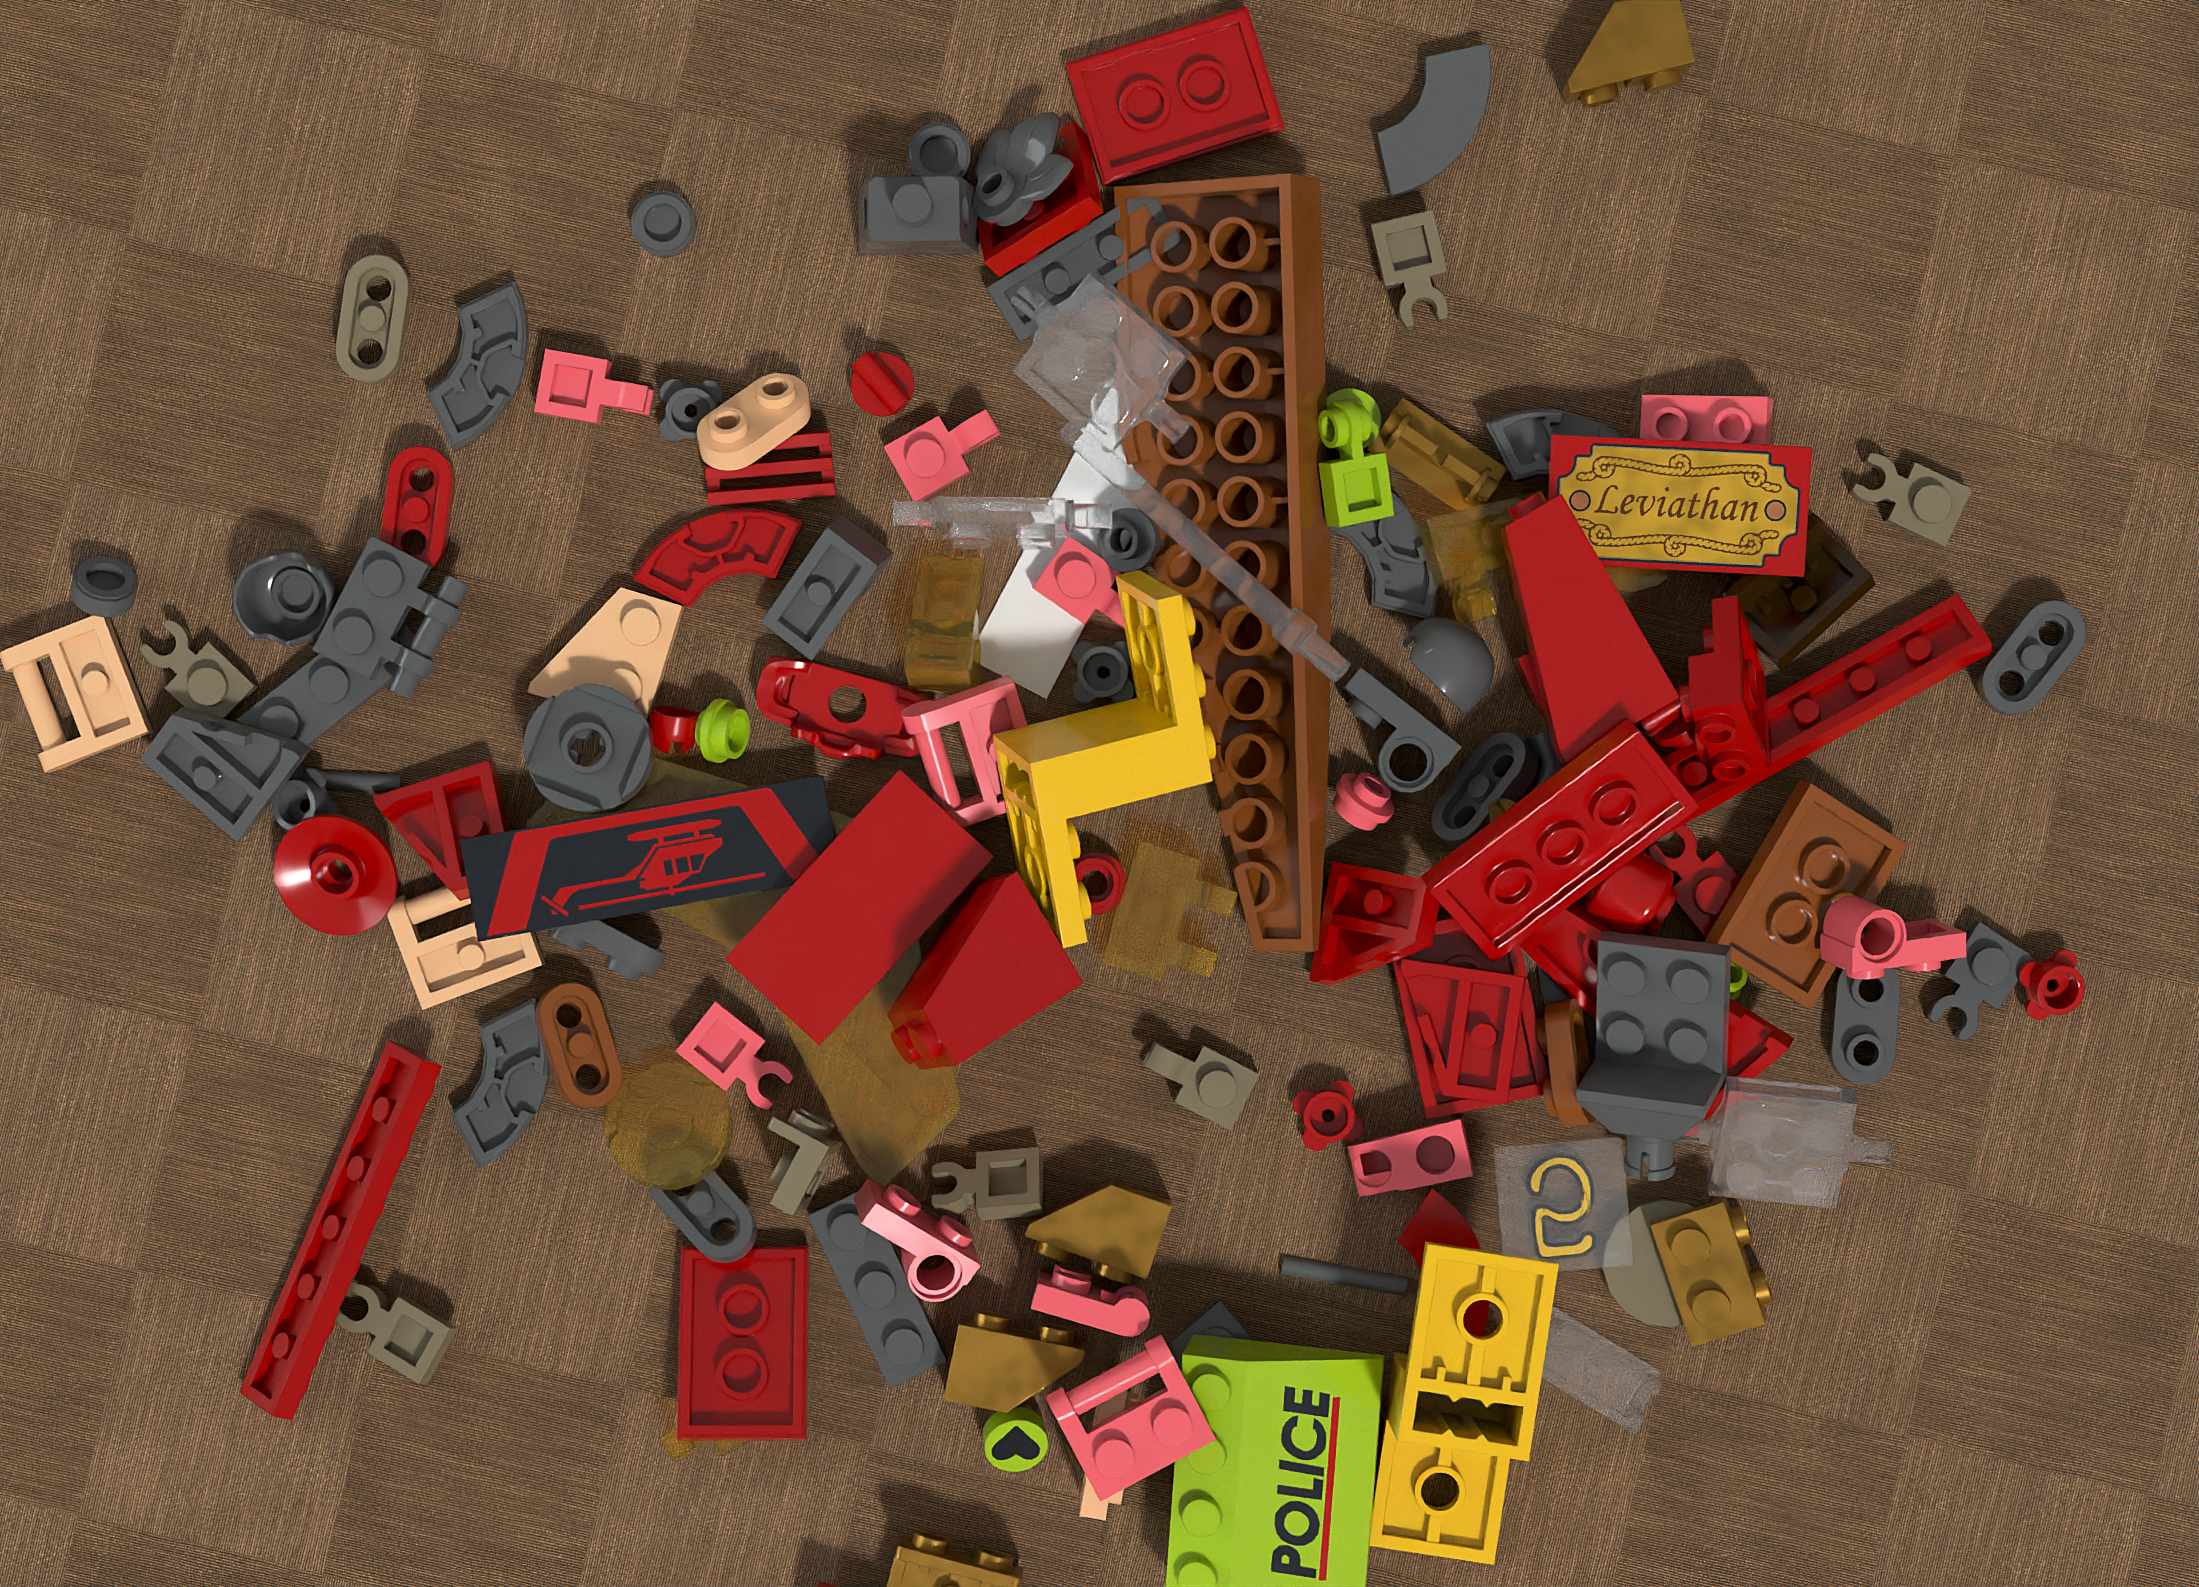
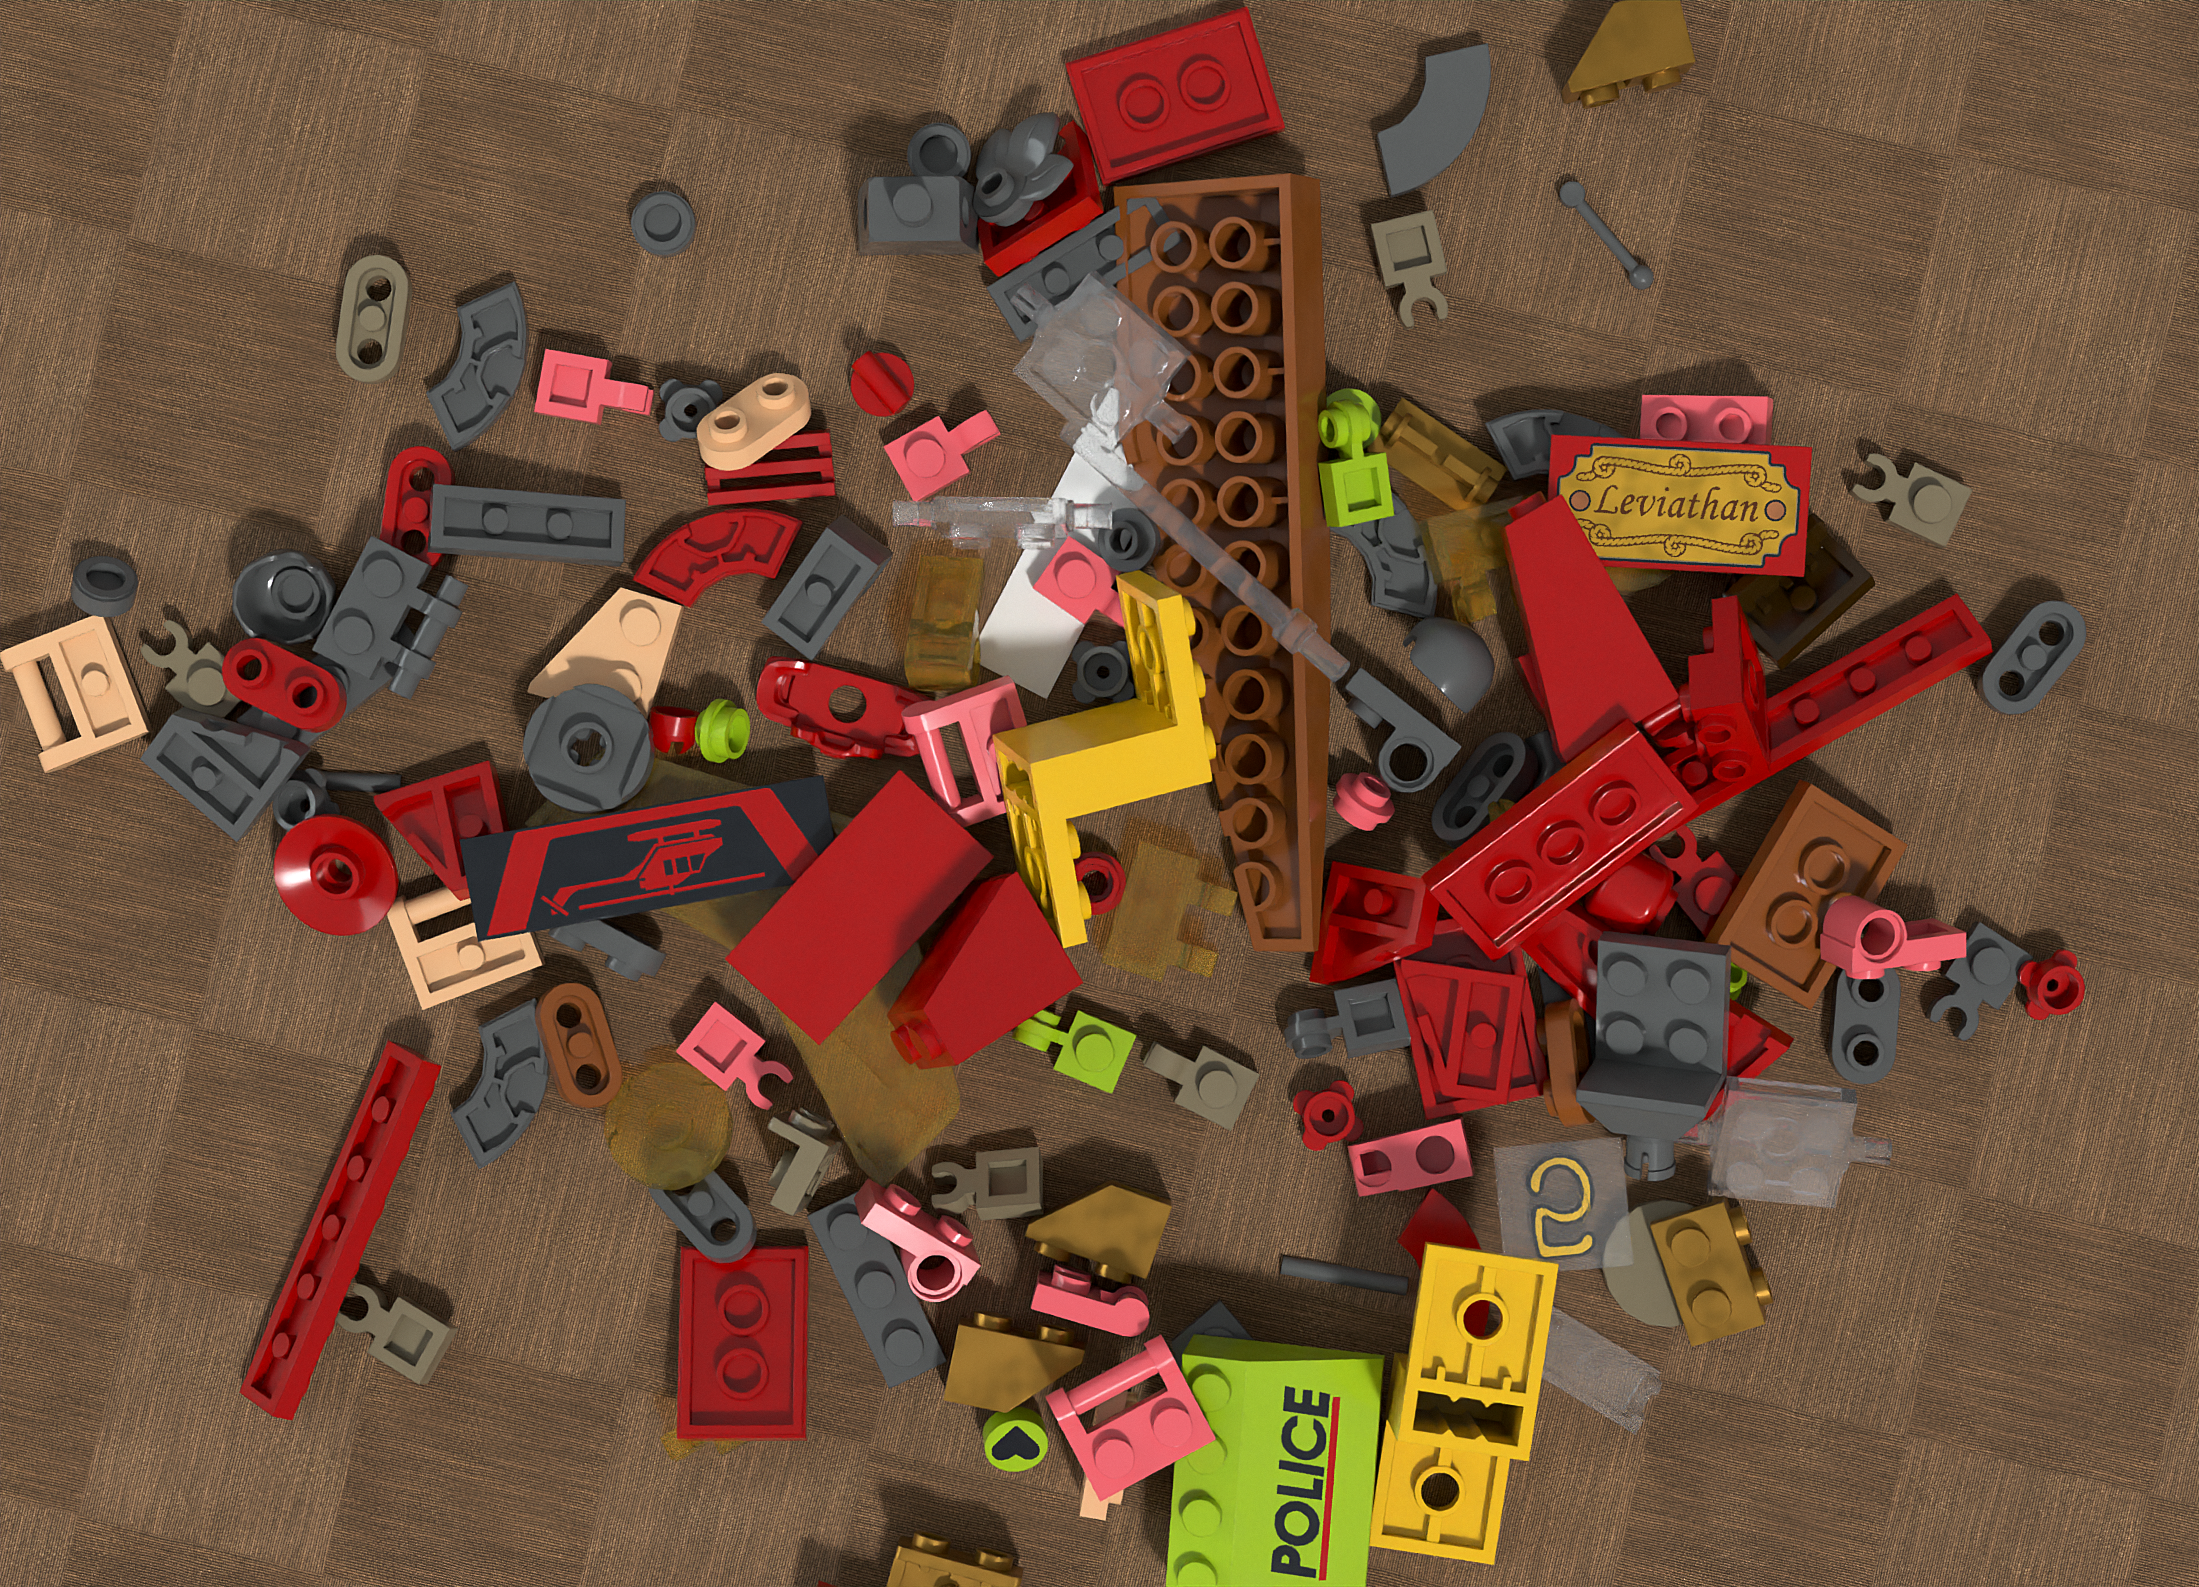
none -> red plate [222,638,347,733]
none -> dark grey plate [428,484,626,567]
none -> lime plate [1012,1009,1137,1094]
none -> dark grey plate [1283,978,1411,1059]
none -> dark grey hinge [1559,181,1654,290]

